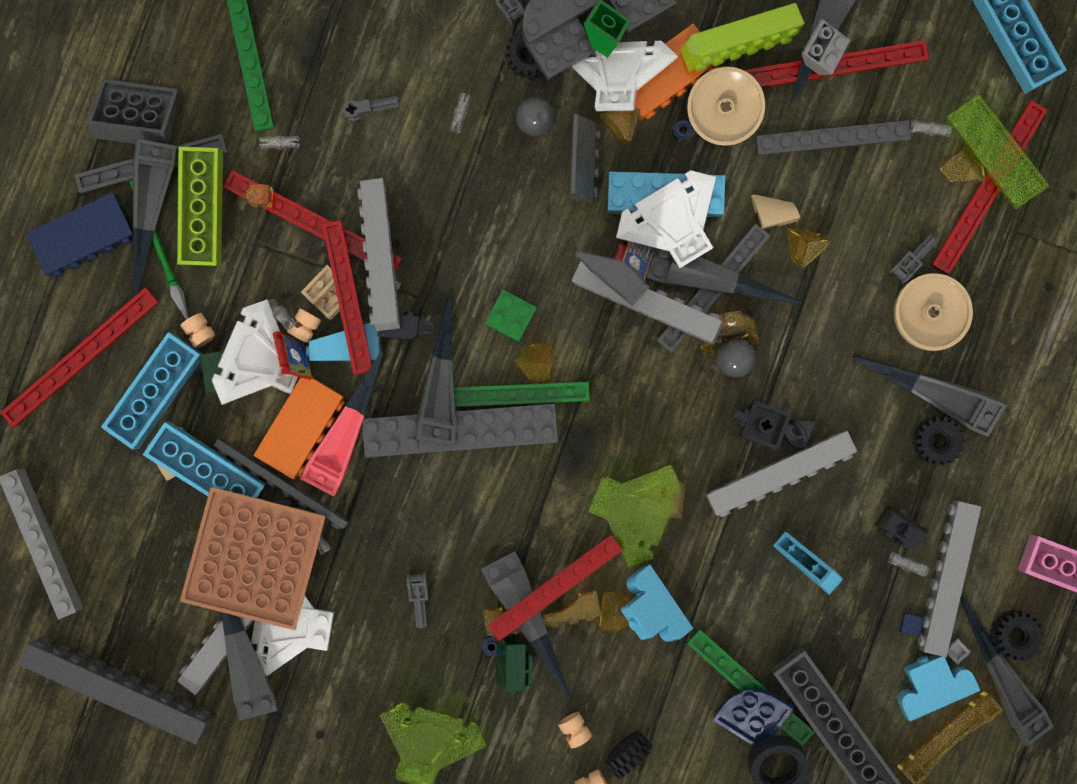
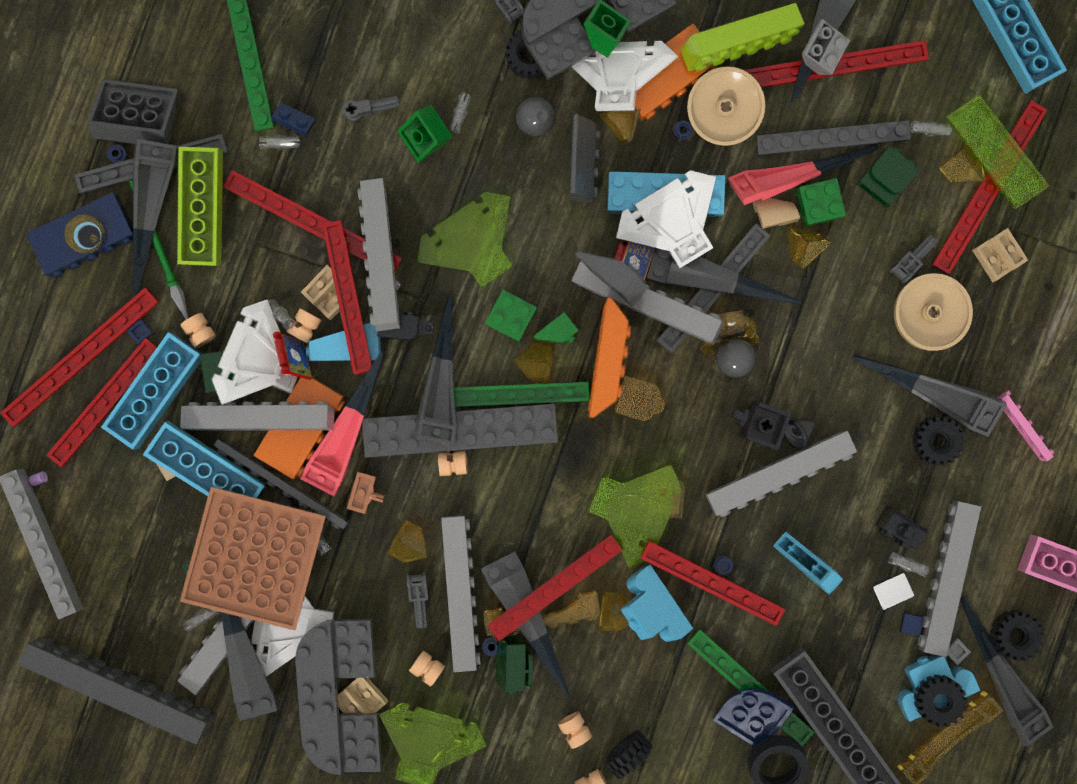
clear yellow brick [245,183,273,207] -> none
none -> lavender piece [28,471,48,486]
none -> red plate [47,338,157,467]
none -> tile [64,215,105,254]
none -> dark blue plate [107,144,127,163]
none -> dark blue tile [126,318,154,345]
none -> light grey brick [180,401,334,431]
none -> clear pin [182,609,221,632]
none -> dark blue plate [272,102,315,136]
none -> dark grey plate [295,618,383,775]
none -> tan slope [338,678,388,713]
none -> nougat plate [347,471,385,514]
none -> clear yellow slope [387,520,428,563]
none -> green slope [397,105,453,163]
none -> light nougat wheel [409,650,445,687]
none -> clear neon green plate [417,192,513,288]
none -> light nougat wheel [438,450,467,476]
none -> light grey brick [441,515,481,672]
none -> green slope [534,312,579,344]
none -> orange slope [587,297,631,418]
none -> clear yellow plate [614,376,665,421]
none -> red plate [640,540,786,626]
none -> dark blue plate [714,556,733,575]
none -> coral plate [728,144,878,205]
none -> green brick [795,178,846,227]
none -> dark green brick [856,145,919,208]
none -> white sticker [873,573,914,610]
none -> black tyre [914,675,968,727]
none -> tan slope [972,228,1028,282]
none -> bright pink hinge [997,390,1054,461]

